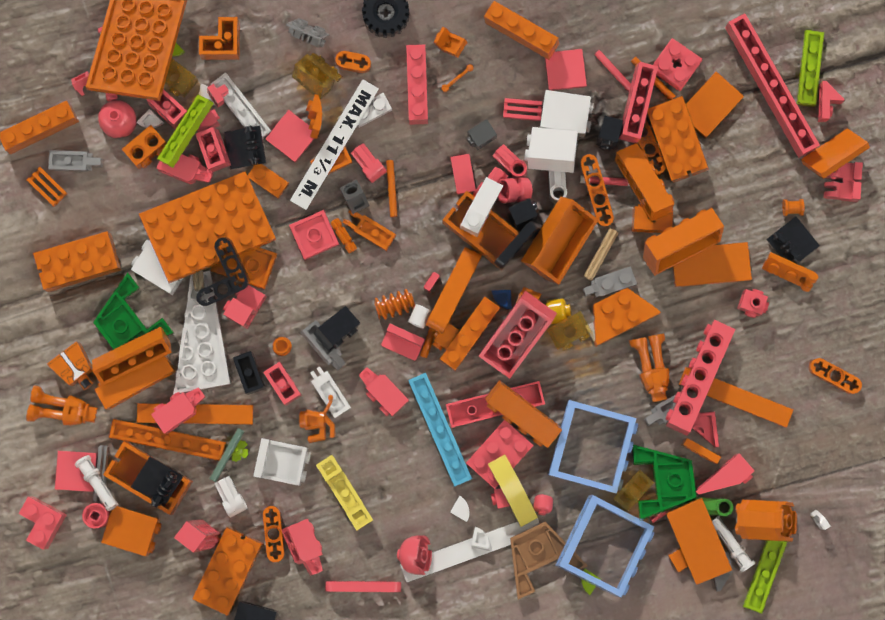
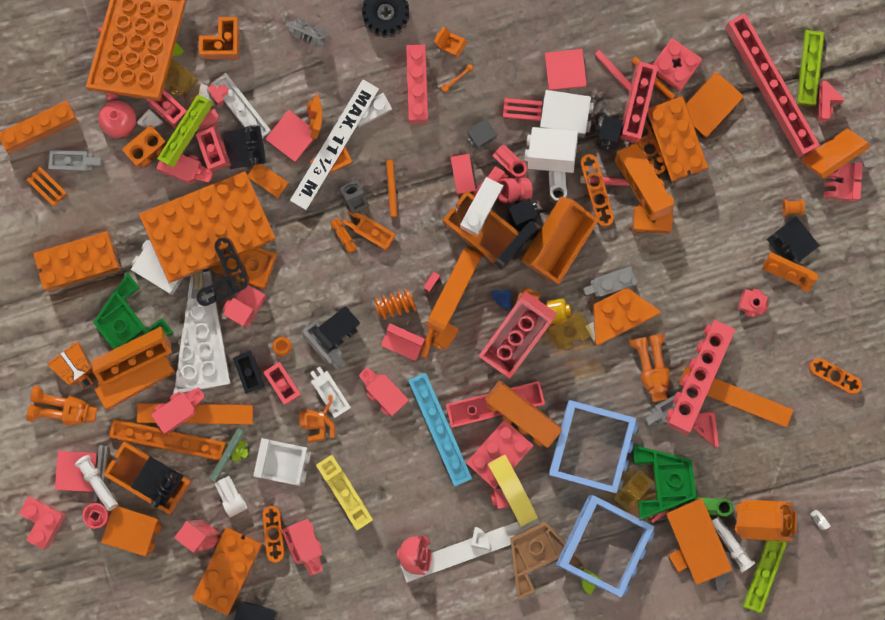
coral tile [71,71,89,96] -> none
coral tile [289,210,339,260] -> none
clear yellow brick [292,53,342,100] -> none
coral beam [325,581,401,592] -> none
orange beam [335,51,371,73] -> none
coral piece [351,143,387,183] -> none
white piece [408,304,432,329] -> none
orange brick [440,296,500,371] -> none
white tile [450,496,469,522] -> none
orange brick [484,1,559,60] -> none
coral piece [533,494,553,515] -> none
tan axle [584,228,618,281] -> none
orange piece [643,208,724,276] -> none
orange tile [673,242,752,287] -> none
orange tile [681,438,721,464] -> none
coral slope [696,453,755,495] -> none

